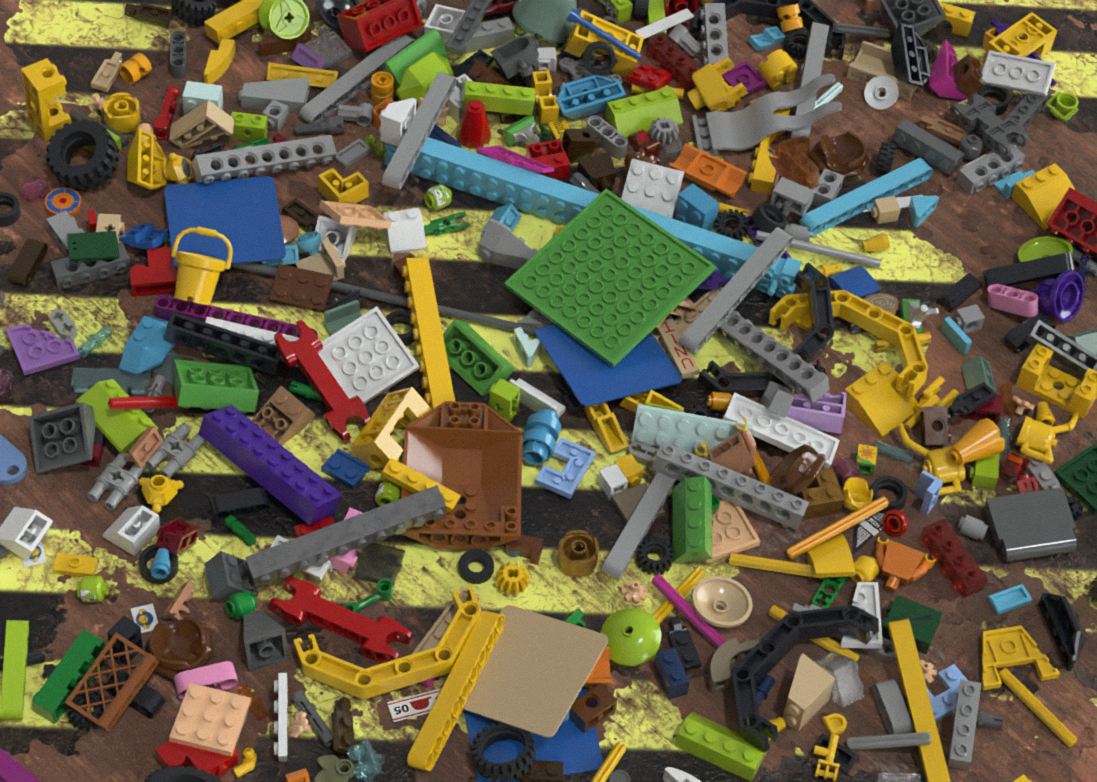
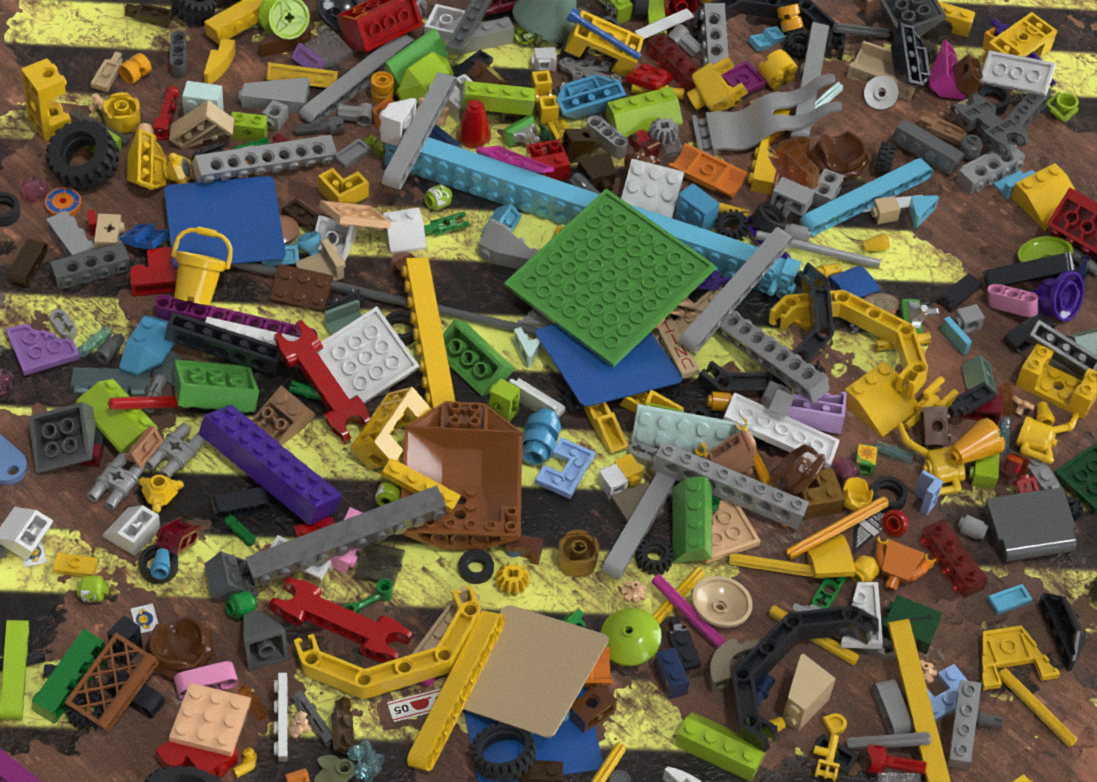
dark green container [67,231,120,261] -> none
nougat plate [161,580,195,621] -> none
blue plate [321,448,370,490] -> none
dark grey piece [490,35,540,79] -> none
black tyre [583,41,616,76] -> none
clear brick [814,652,865,707] -> none
none -> dark grey hinge [94,333,125,365]
none -> red piece [866,744,927,775]

